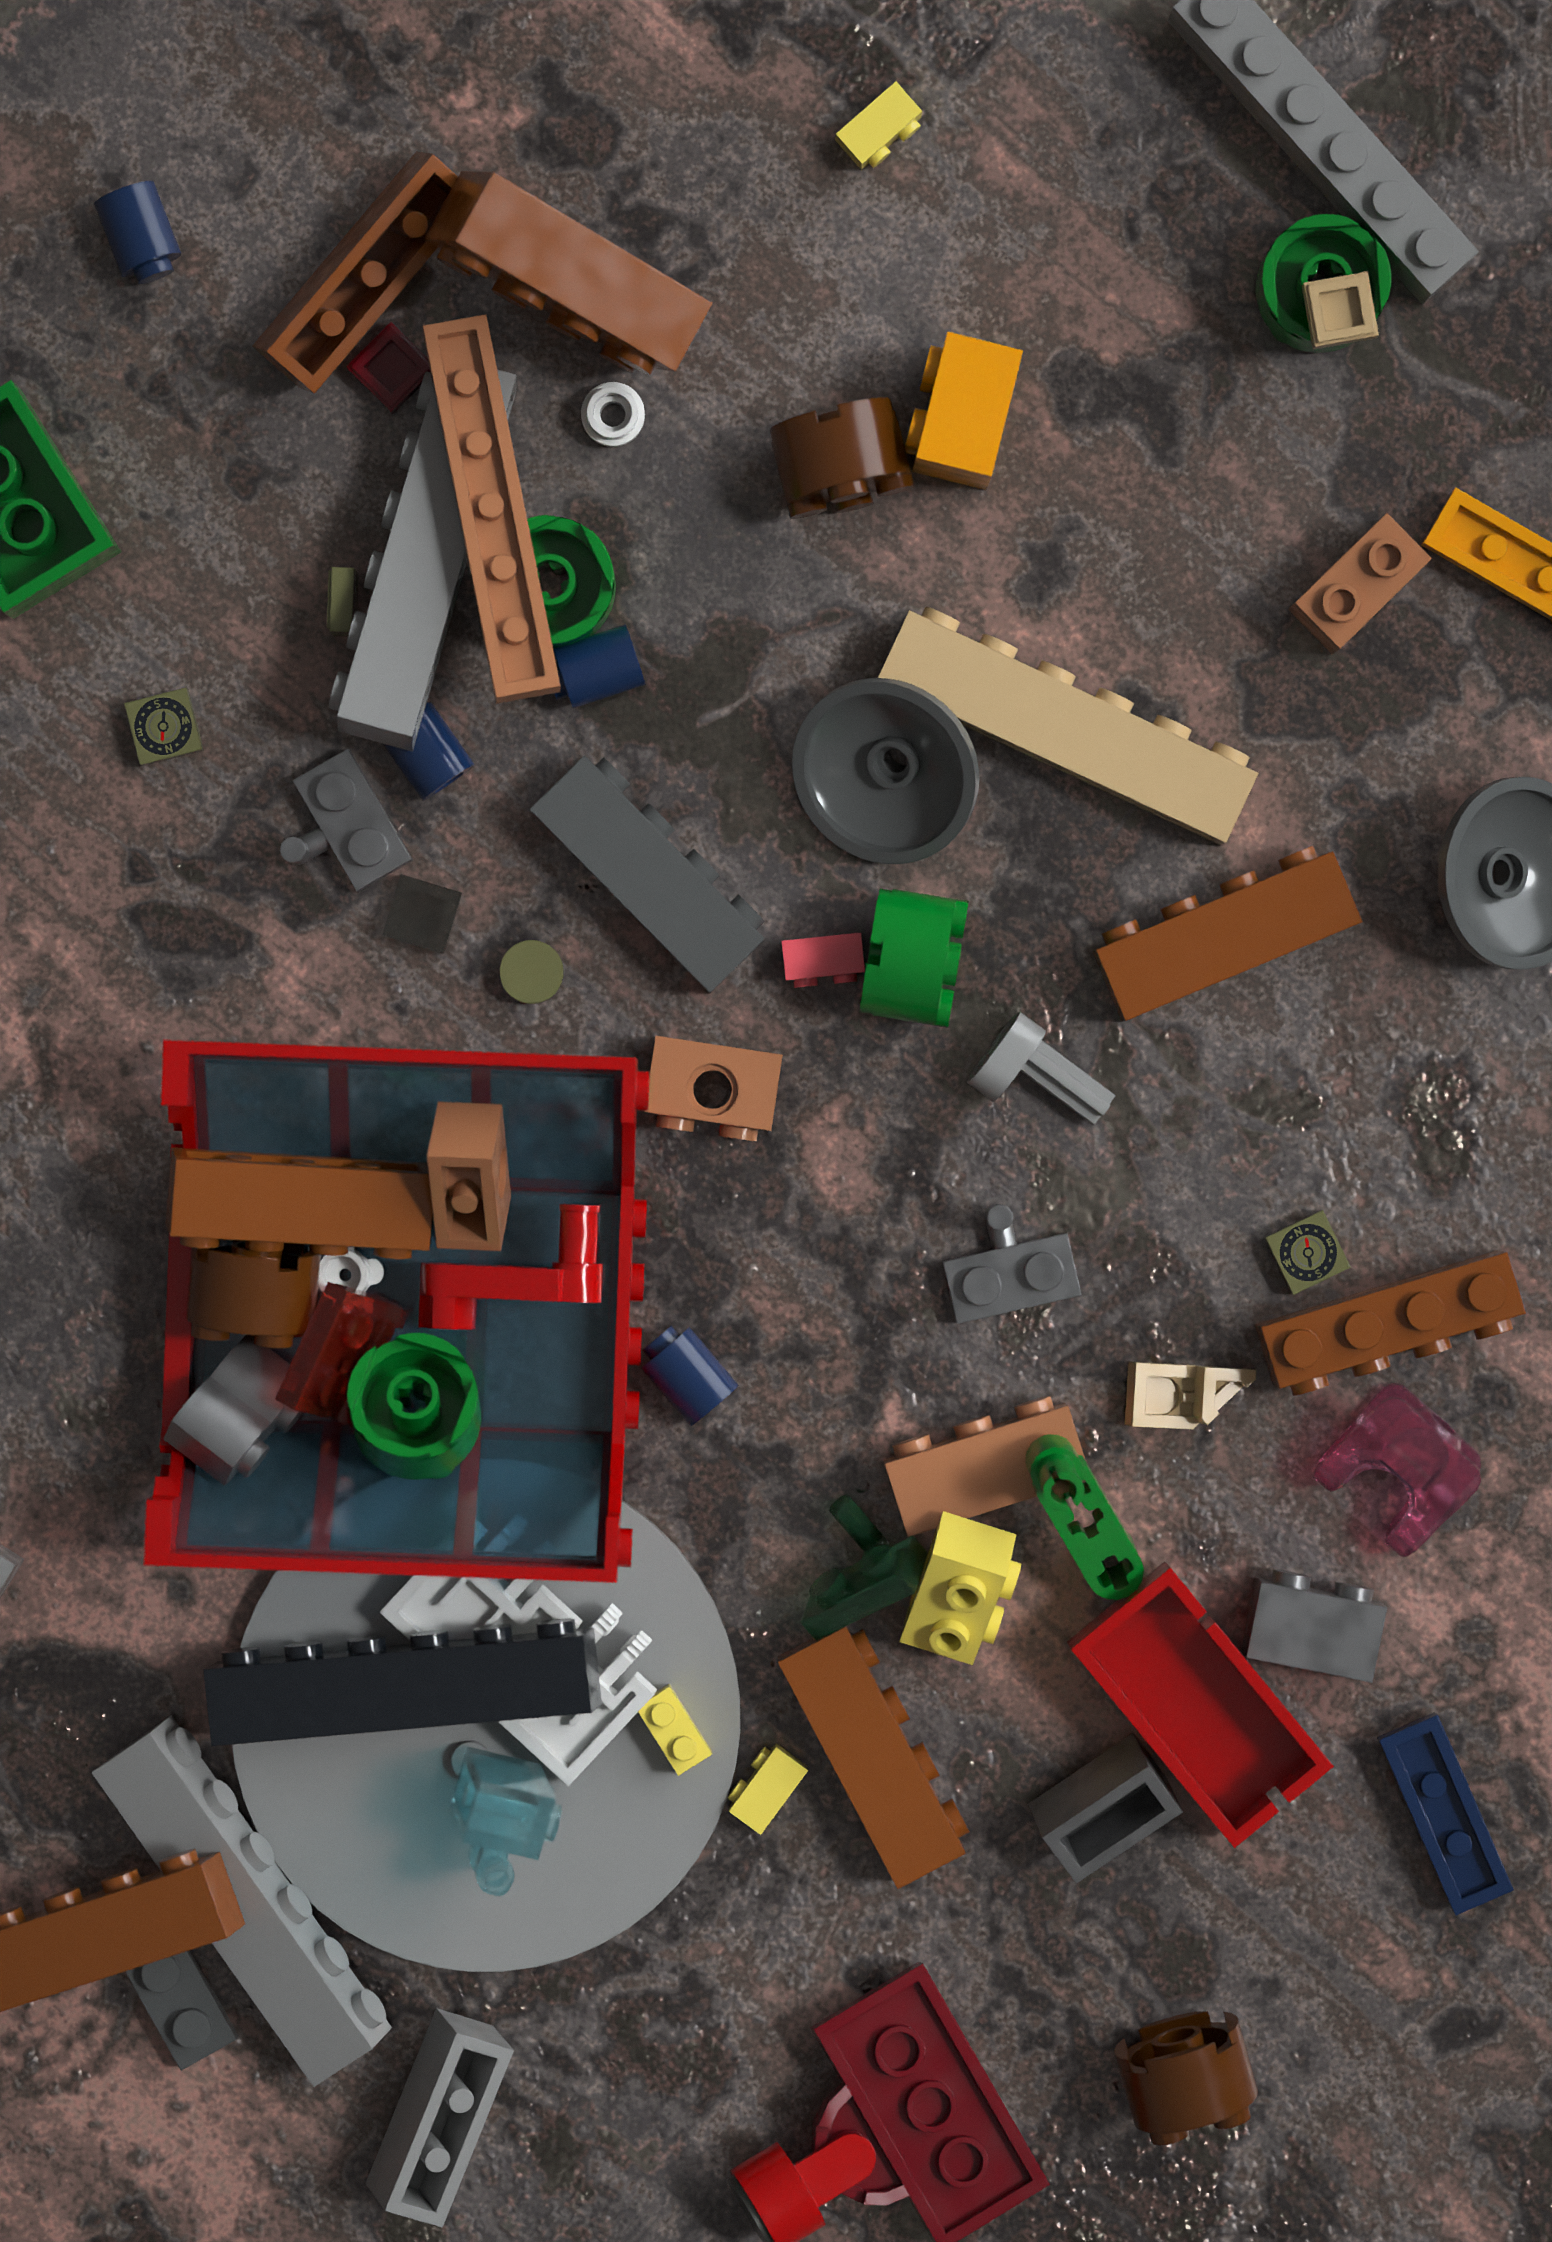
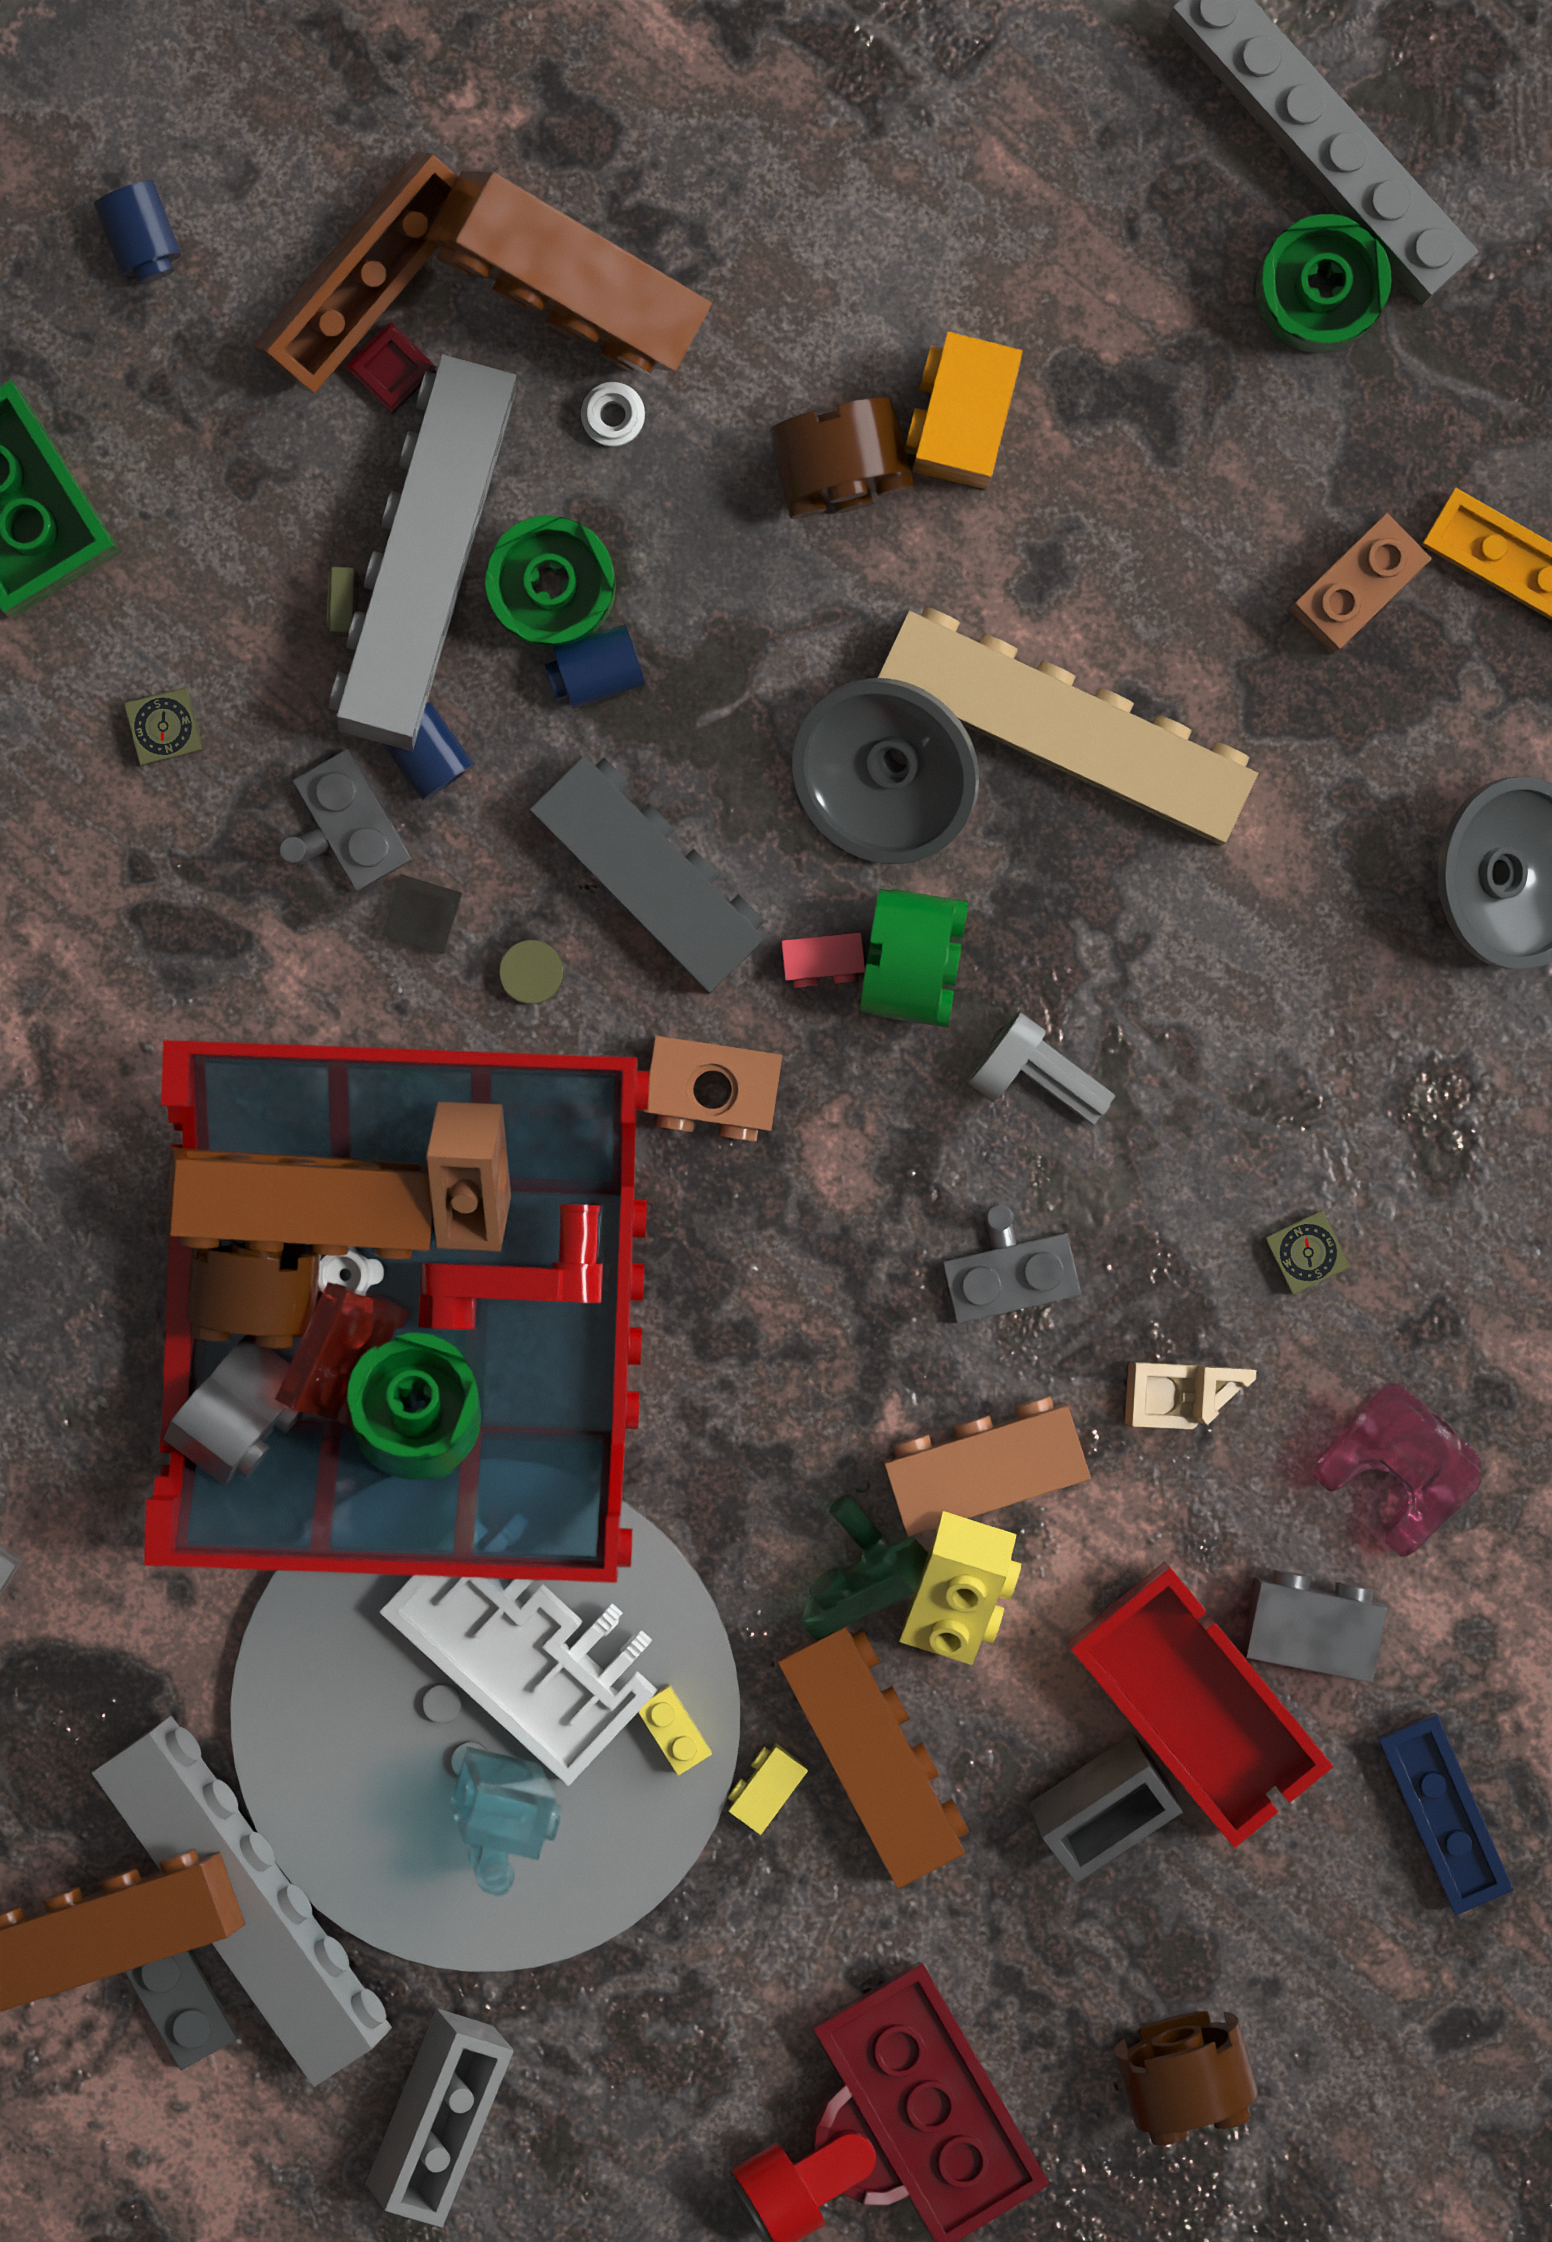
black brick [203,1619,602,1746] -> none
nougat plate [423,314,560,704] -> none
dark blue brick [641,1325,739,1427] -> none
light yellow piece [835,81,922,170] -> none
green beam [1025,1434,1144,1600] -> none
dark orange brick [1092,846,1363,1022] -> none
dark orange brick [1254,1250,1526,1396] -> none
tan tile [1302,271,1379,350] -> none

